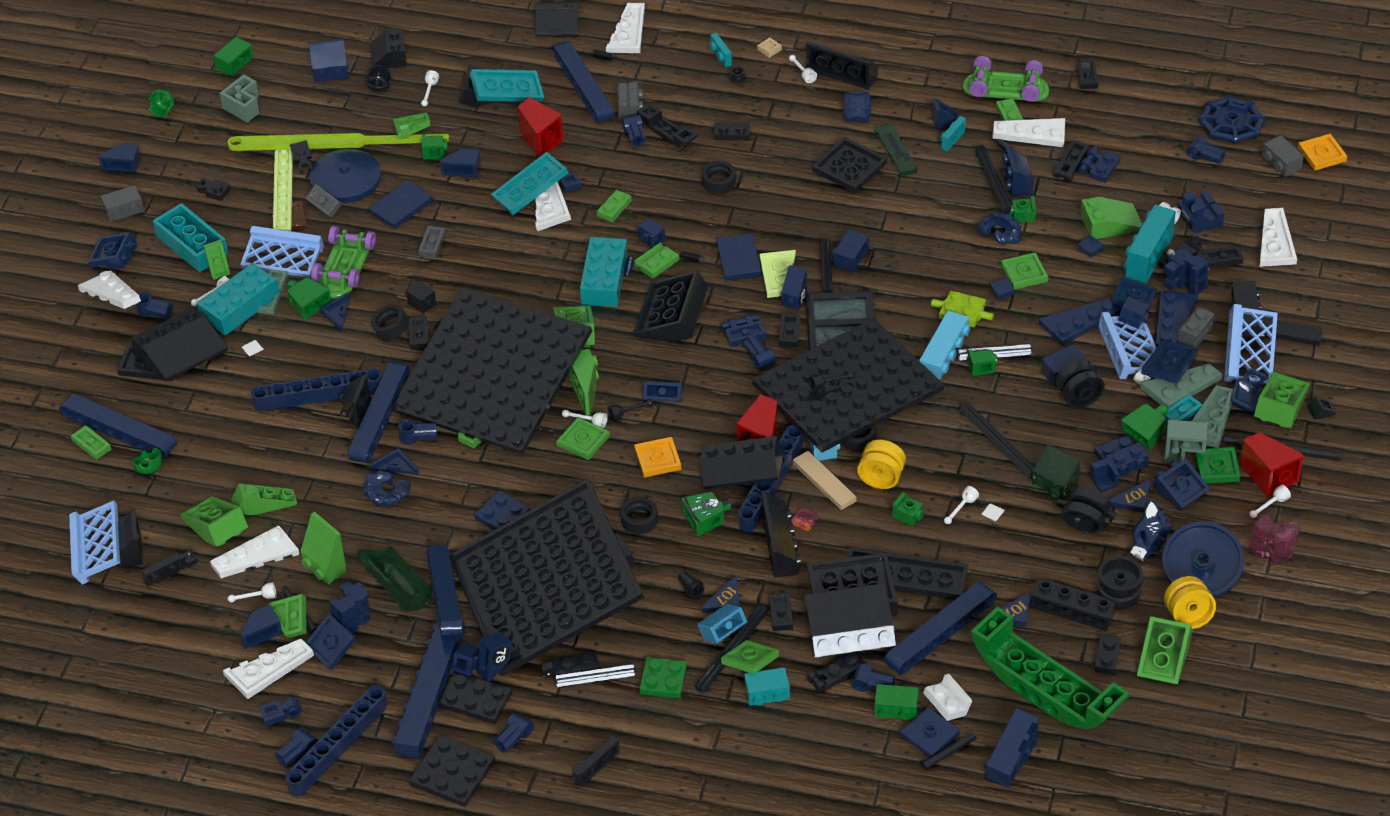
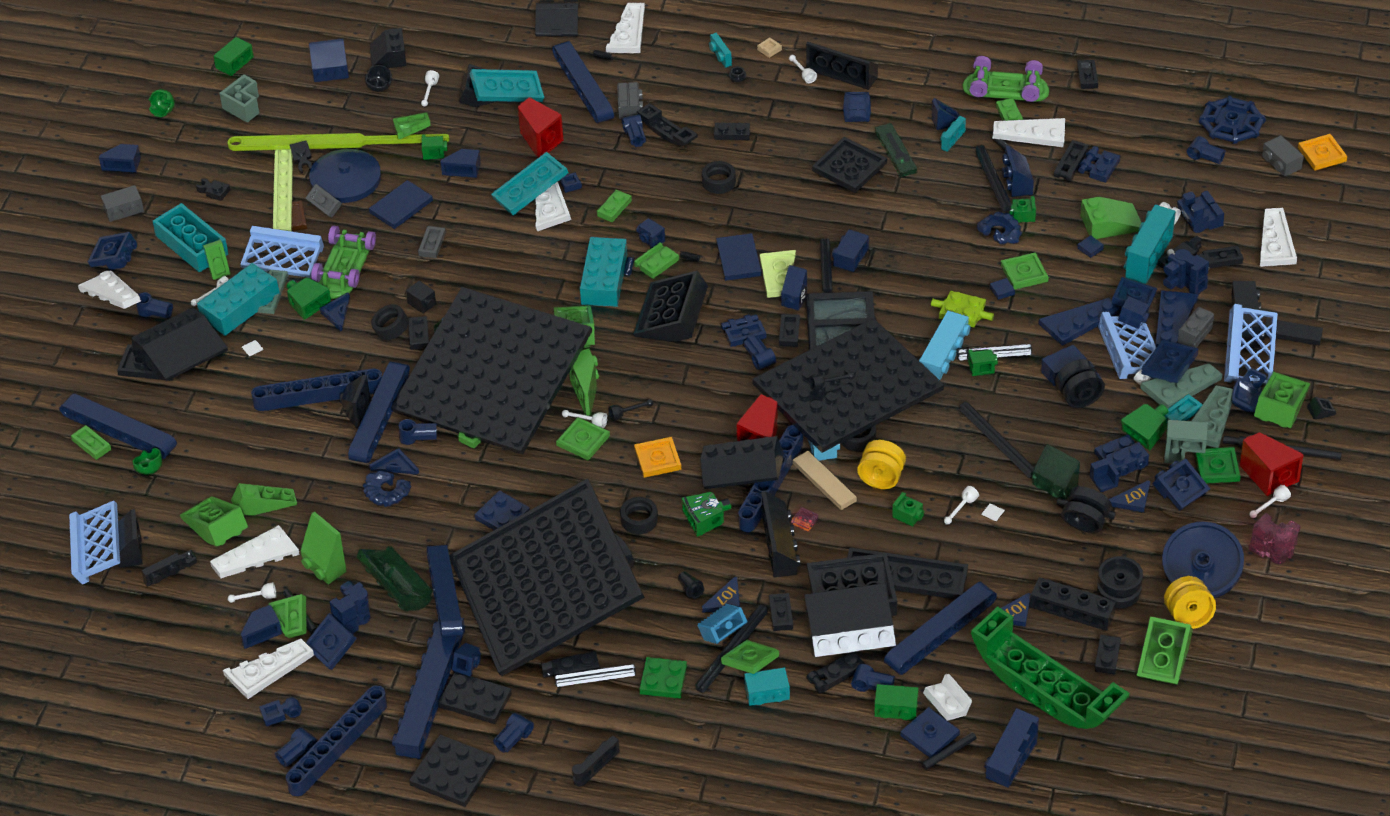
dark blue slope [476,632,512,682] -> none
dark blue slope [643,381,683,402] -> none
dark blue piece [1130,499,1171,562] -> none

